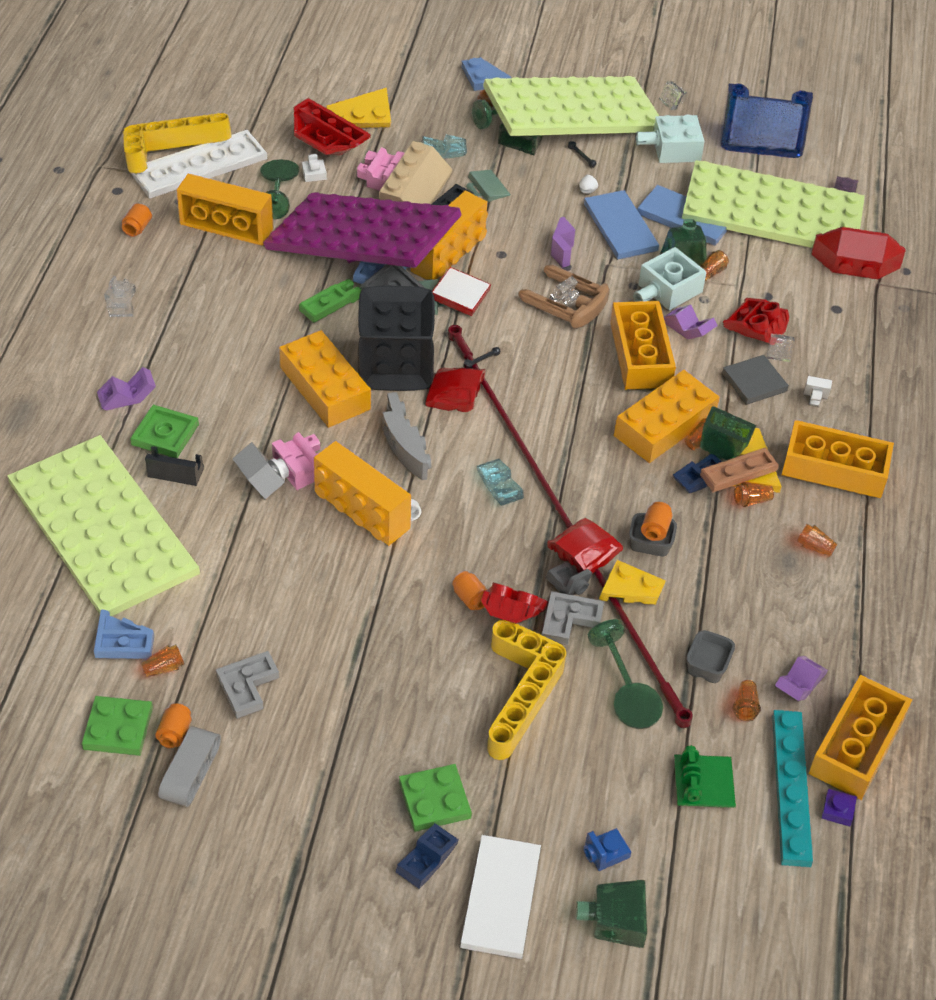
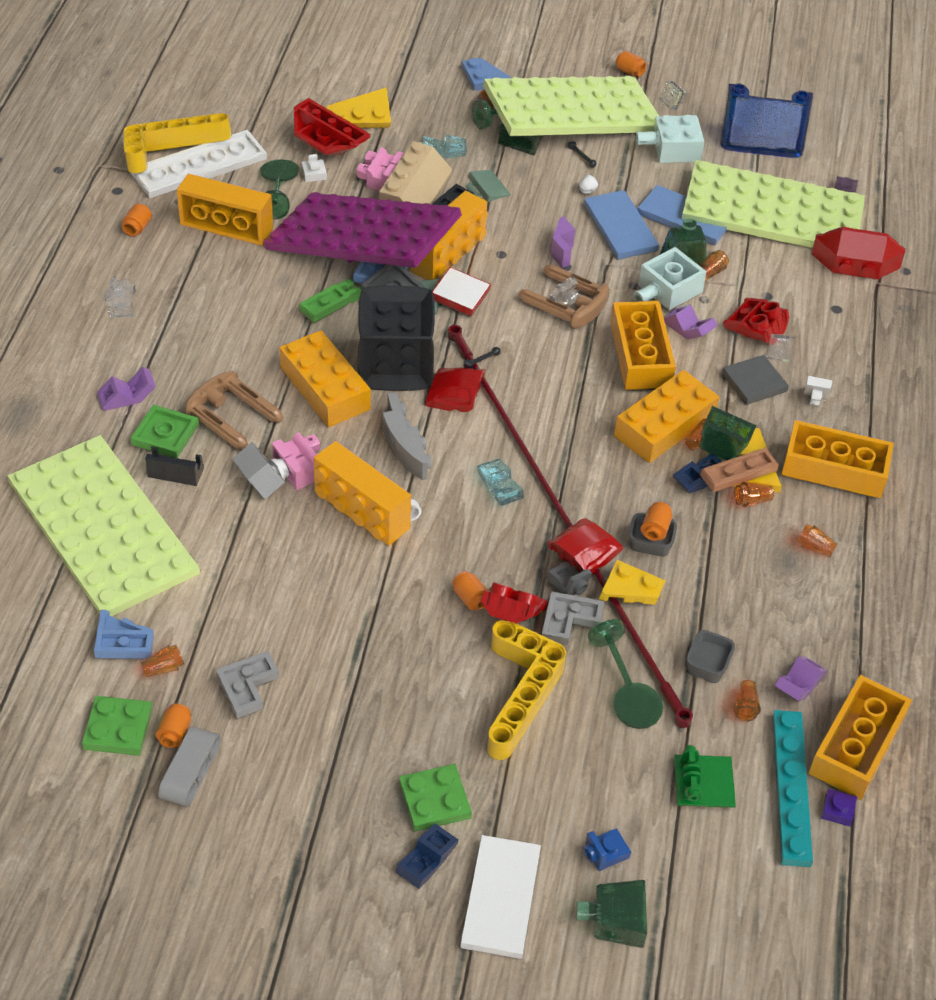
none -> medium nougat piece [185,371,283,450]
none -> orange brick [616,51,647,77]

